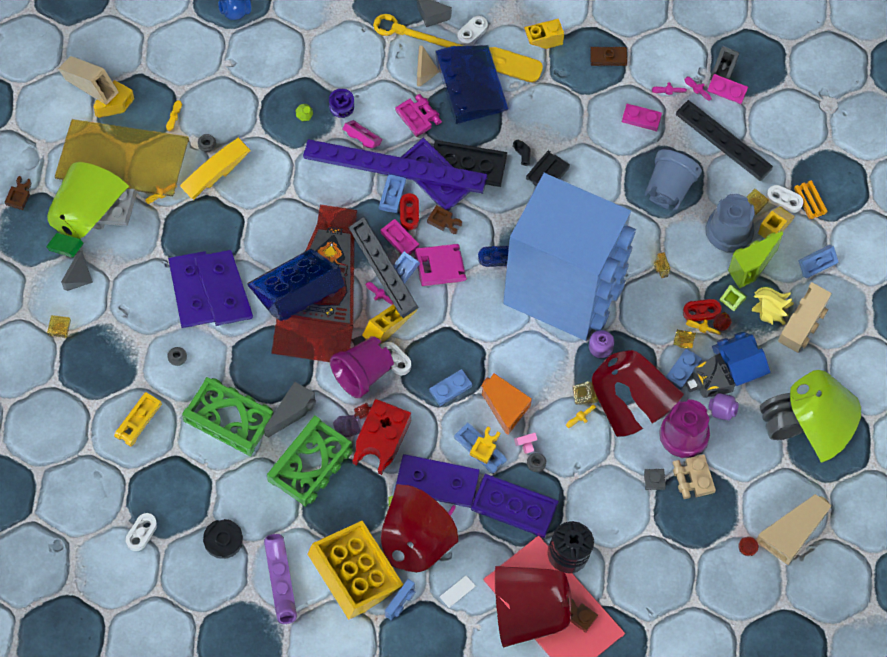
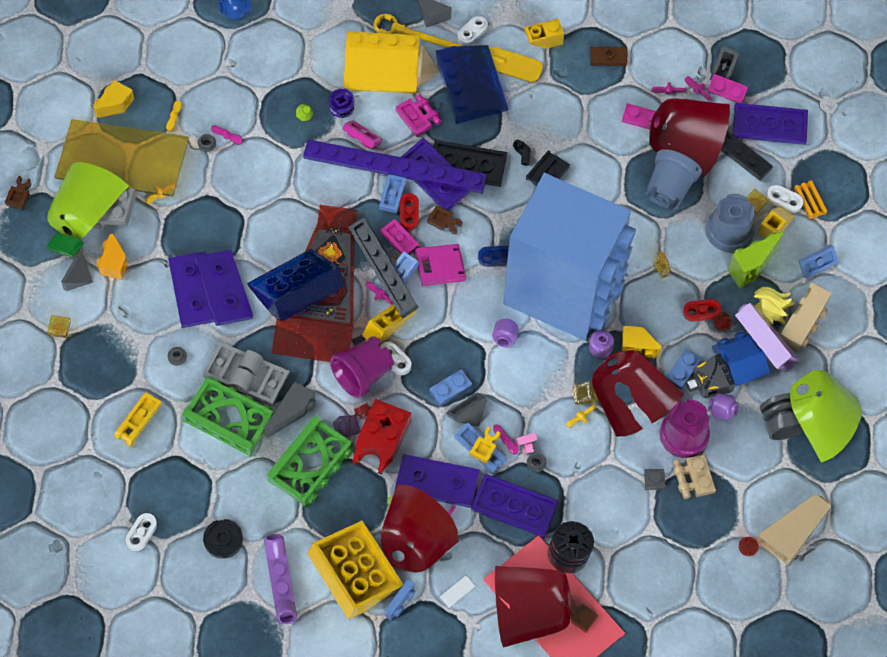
tan slope [58,56,119,105] -> none
yellow slope [180,137,251,200] -> none
orange slope [481,373,532,435] -> none
clear yellow plate [673,329,696,348] -> none
yellow piece [686,320,721,335] -> none
lime slope [719,285,748,311] -> none
none -> light orange slope [97,234,128,280]
none -> light grey plate [203,342,290,406]
none -> dark pink piece [211,125,242,144]
none -> yellow slope [344,31,420,94]
none -> dark grey slope [446,392,487,426]
none -> medium lavender head [492,318,519,347]
none -> dark pink piece [493,425,518,455]
none -> yellow slope [621,326,661,358]
none -> dark red piece [649,98,730,177]
none -> dark purple plate [733,103,808,145]
none -> lavender slope [735,303,801,373]

